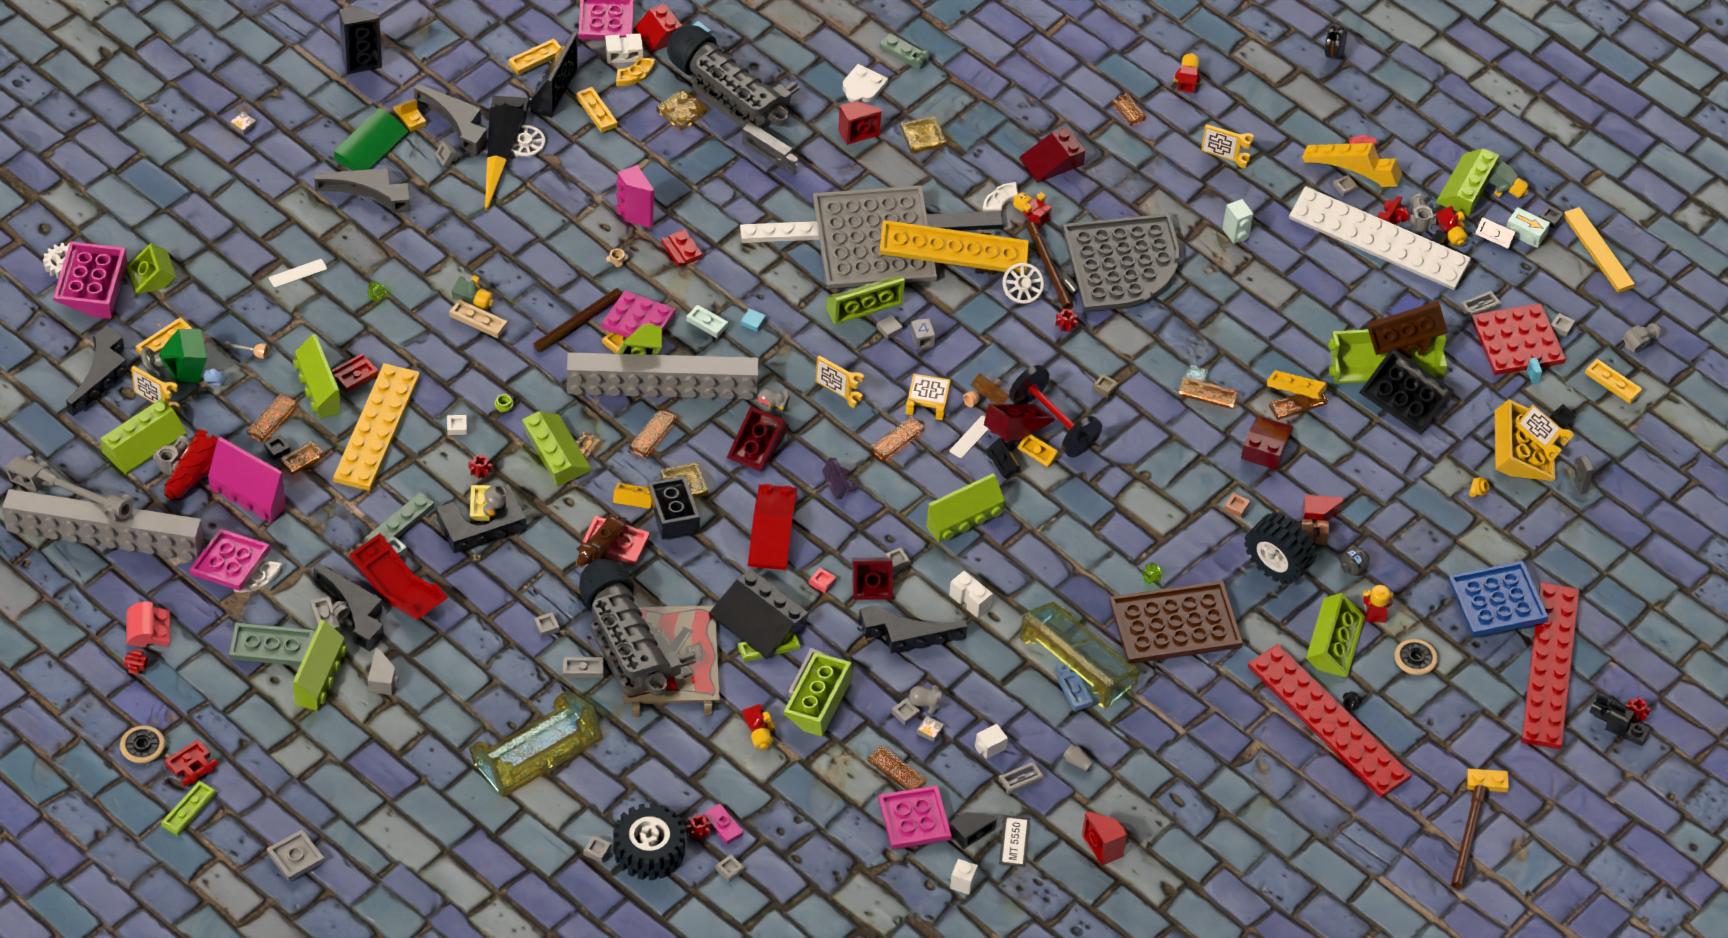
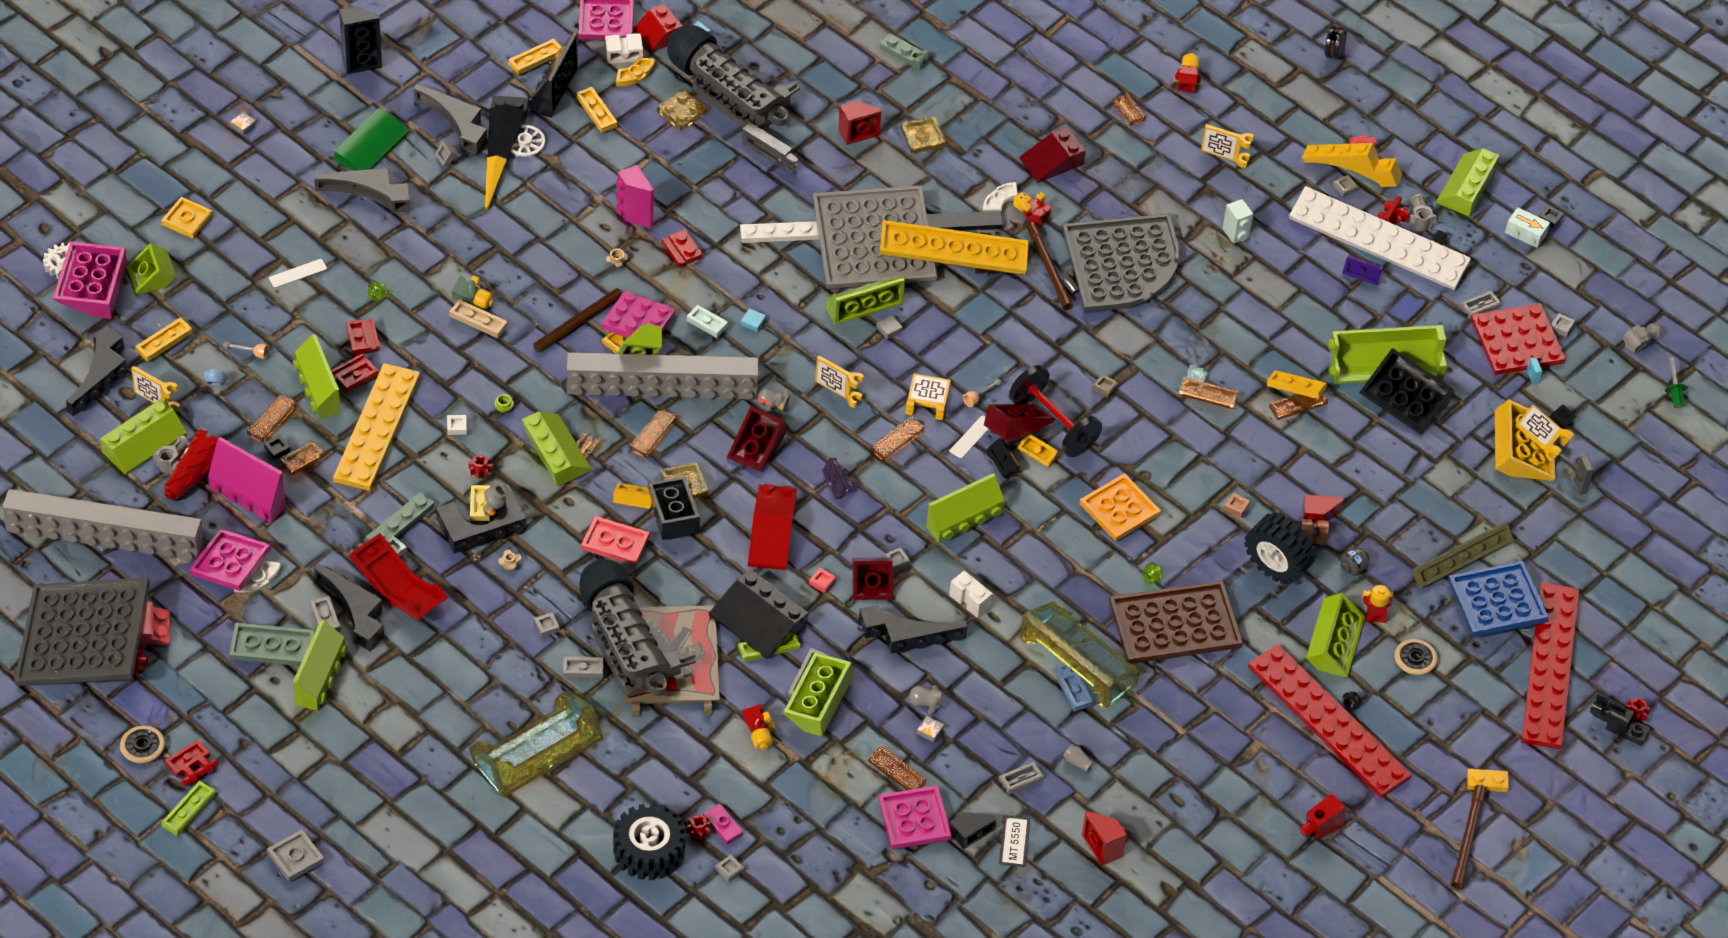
light grey bar [5,455,133,522] -> none
green piece [141,329,207,383] -> none
light grey plate [331,601,350,619] -> none
light grey slope [367,648,399,695] -> none
yellow slope [393,99,426,132] -> none
reddish brown animal [576,514,628,568] -> none
light grey plate [583,835,611,863] -> none
white plate [842,64,888,103] -> none
light grey tile [891,698,920,726] -> none
light grey brick [910,318,935,350] -> none
white brick [950,859,978,895] -> none
clear orange tile [971,373,1009,404] -> none
white brick [975,724,1008,759] -> none
white wheel [1002,263,1044,304] -> none
red gear [1055,309,1078,332] -> none
dark red slope [1241,415,1293,470] -> none
reddish brown plate [1366,301,1448,359] -> none
piece [1435,206,1468,246] -> none
yellow plate [1469,477,1489,497] -> none
plate [1475,217,1517,249] -> none
sand green piece [1487,161,1528,198] -> none
yellow tile [1563,207,1635,293] -> none
yellow plate [1585,359,1642,404] -> none
none -> dark grey plate [14,577,150,686]
none -> yellow tile [161,197,213,239]
none -> plate [346,318,380,355]
none -> tan plate [498,550,521,570]
none -> light orange plate [1079,473,1161,542]
none -> red torso [1299,793,1345,839]
none -> dark purple tile [1342,255,1383,285]
none -> olive plate [1412,522,1514,588]
none -> green piece [1665,357,1688,408]

